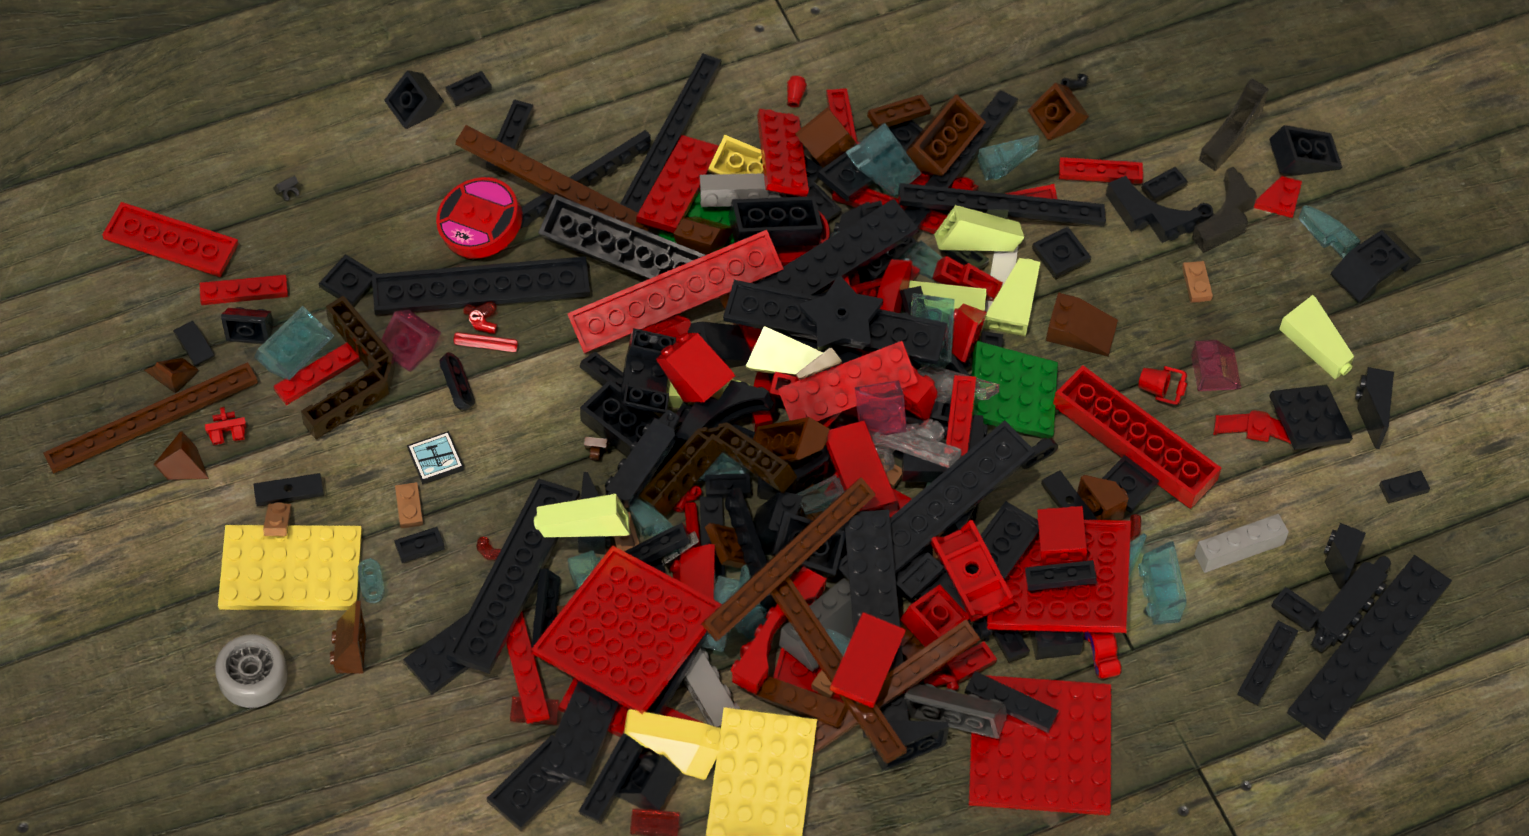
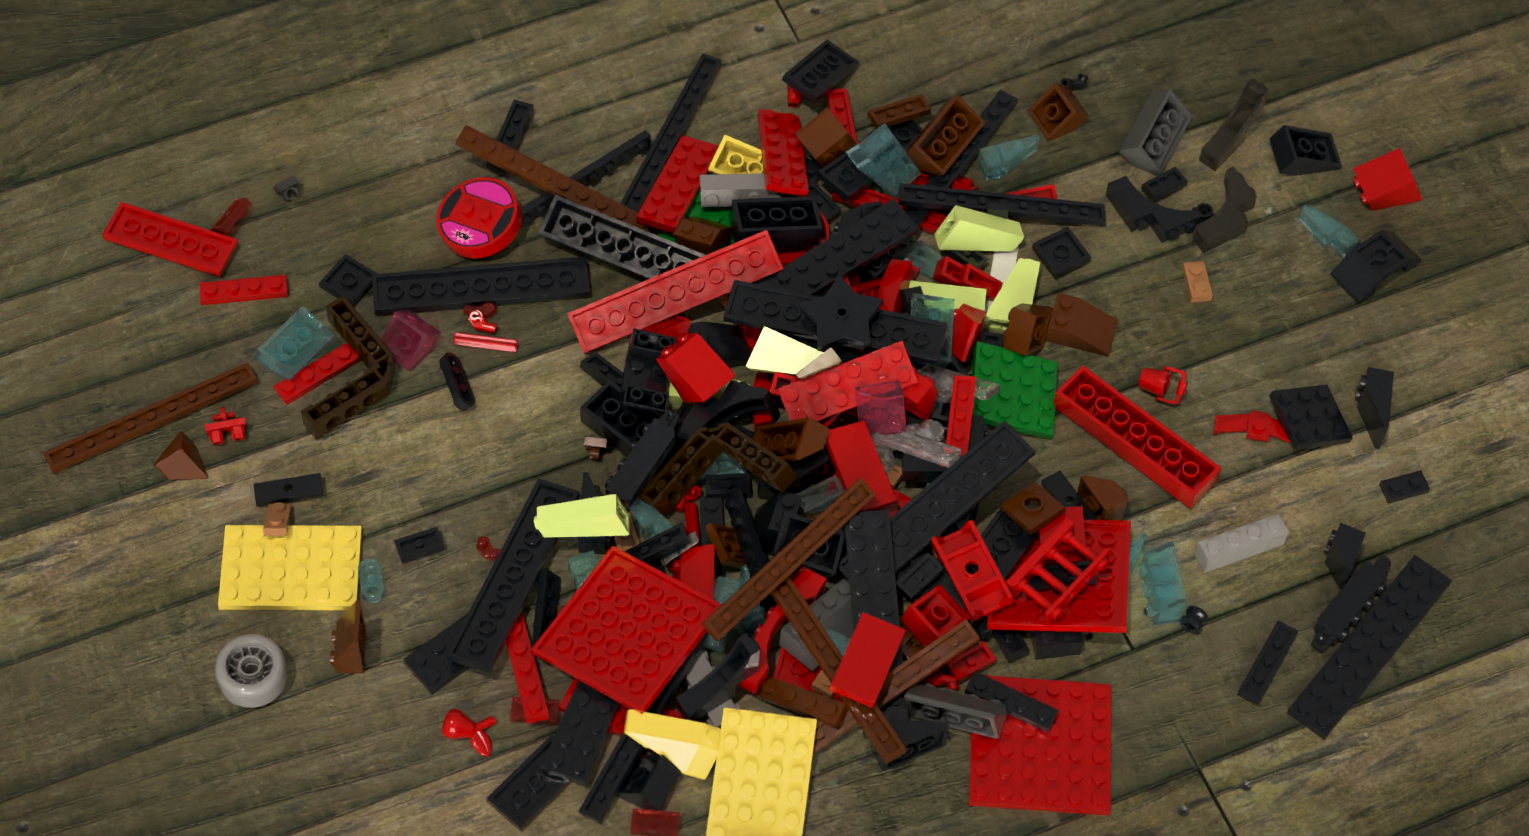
reddish brown slope [144,358,199,394] -> none
black slope [173,321,214,367] -> none
black slope [221,307,274,345] -> none
black slope [384,70,444,129] -> none
medium nougat plate [395,483,423,528] -> none
tile [407,431,464,485] -> none
black plate [445,71,492,106] -> none
black plate [1021,438,1058,469] -> none
red plate [1059,157,1143,184] -> none
red animal [1084,632,1121,679] -> none
black plate [1102,455,1159,513] -> none
clear red arm [1130,514,1141,542] -> none
clear pink slope [1191,340,1241,391] -> none
red wing [1253,176,1302,218] -> none
black plate [1271,586,1322,632] -> none
yellowish green slope [1279,295,1354,379] -> none
none -> clear red plate [211,198,251,234]
none -> red piece [441,709,496,757]
none -> black arch [676,633,760,721]
none -> black plate [782,39,859,103]
none -> reddish brown piece [1001,482,1065,535]
none -> reddish brown slope [1003,303,1053,356]
none -> red fence [1006,518,1110,624]
none -> dark grey slope [1119,88,1192,176]
none -> black wheel [1179,605,1208,634]
none -> red slope [1352,148,1423,211]

